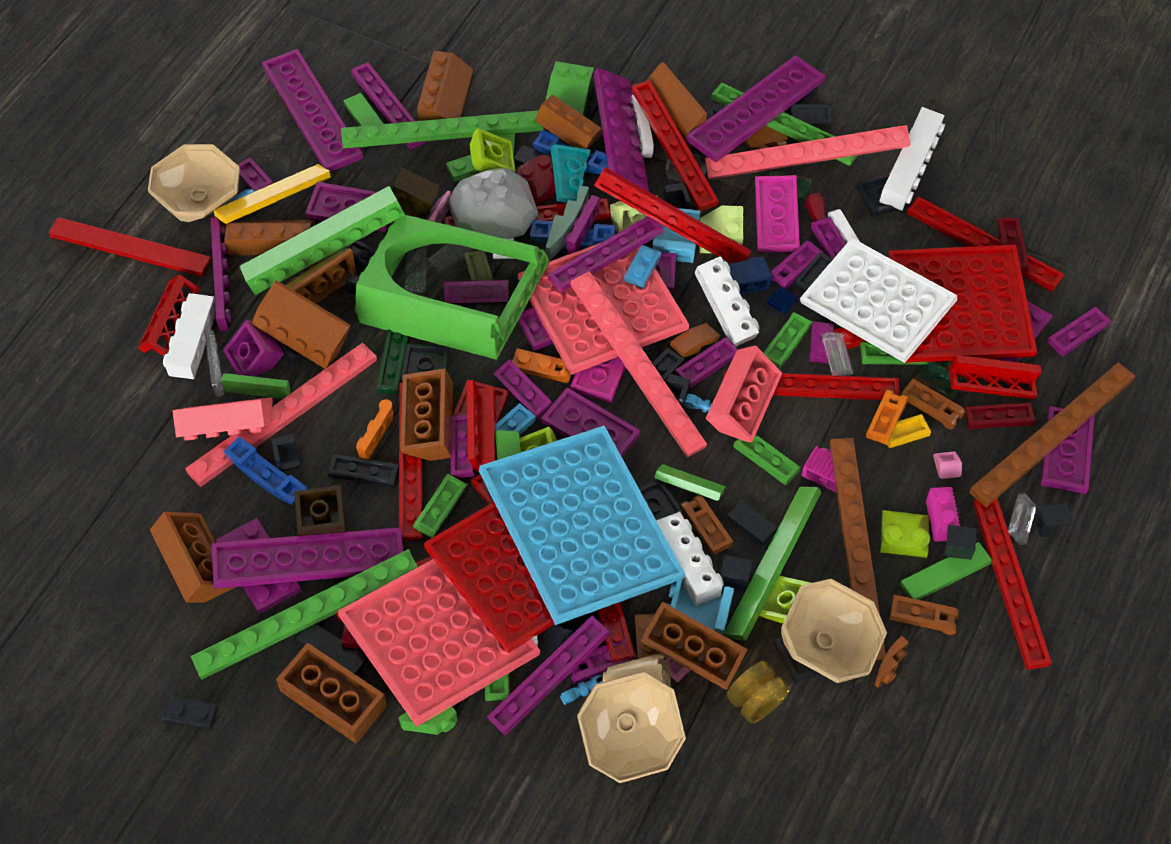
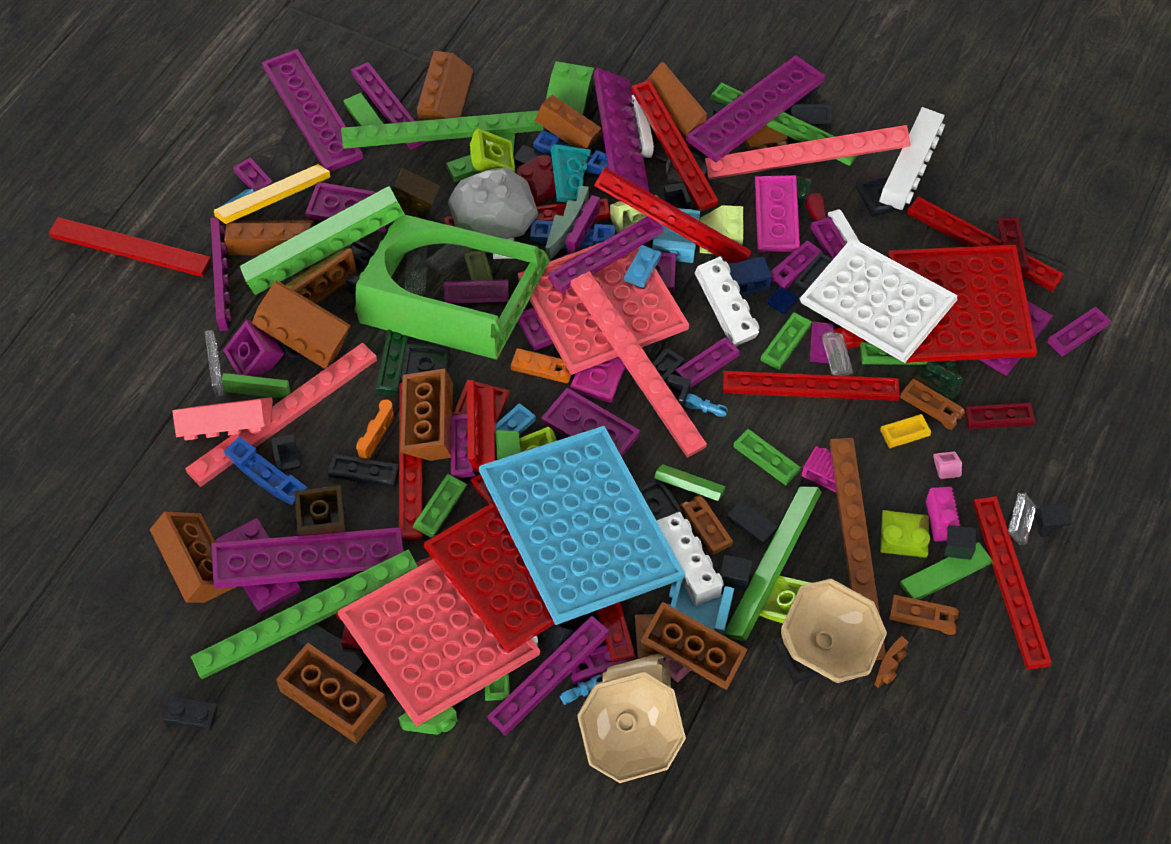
red fence [137,274,200,356] -> none
tan rock [148,144,240,222] -> none
white brick [163,293,216,379] -> none
bright pink slope [425,191,451,223] -> none
magenta plate [494,359,553,420] -> none
dark orange slope [670,323,720,357] -> none
coral slope [706,346,782,442] -> none
clear yellow wheel [727,661,790,724] -> none
orange plate [866,389,908,445] -> none
red fence [949,355,1041,399] -> none
dark orange plate [969,362,1135,507] -> none
magenta plate [1041,406,1095,494] -> none

